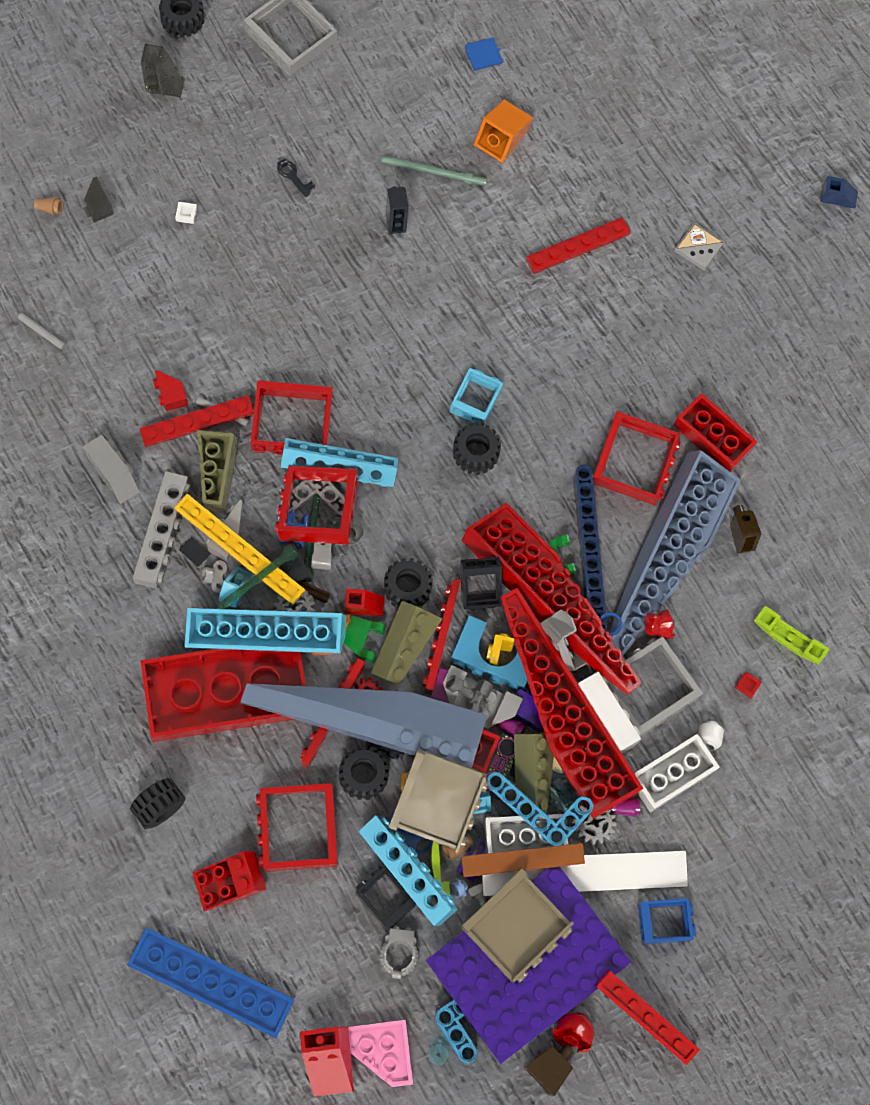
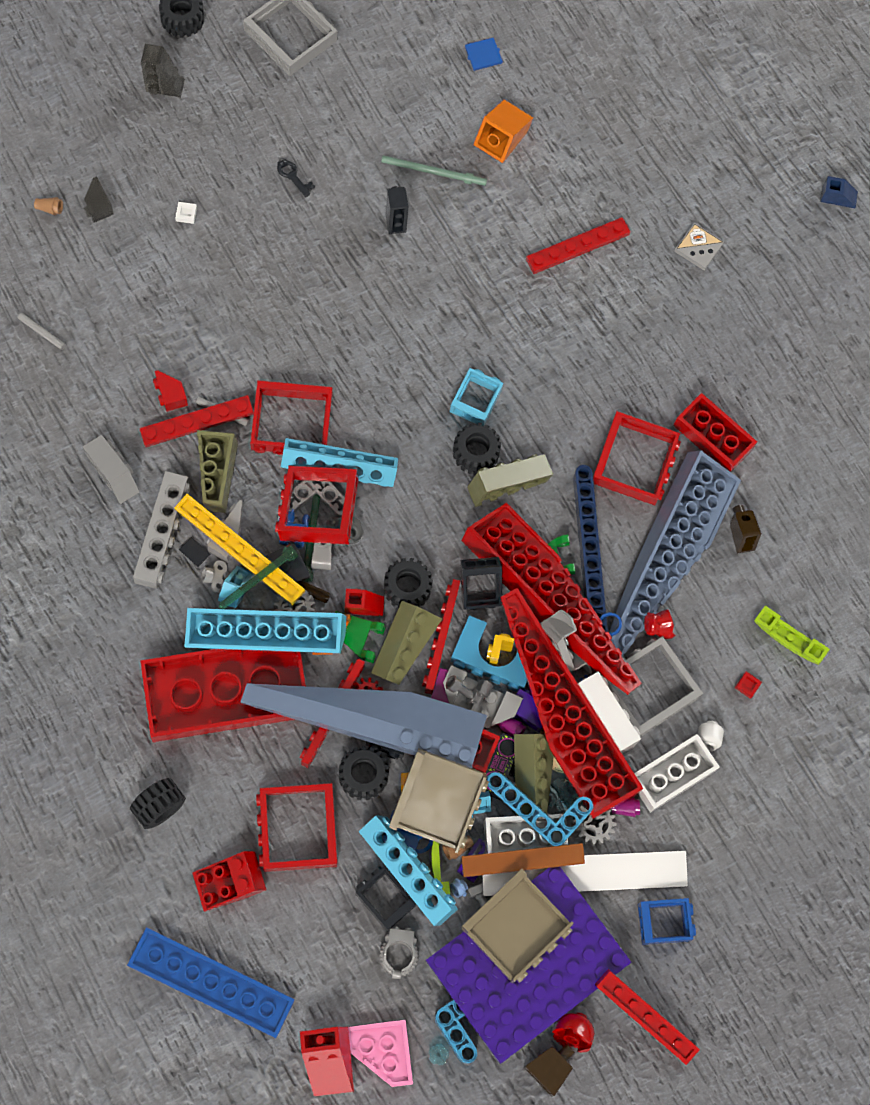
none -> wedge [467,454,553,507]

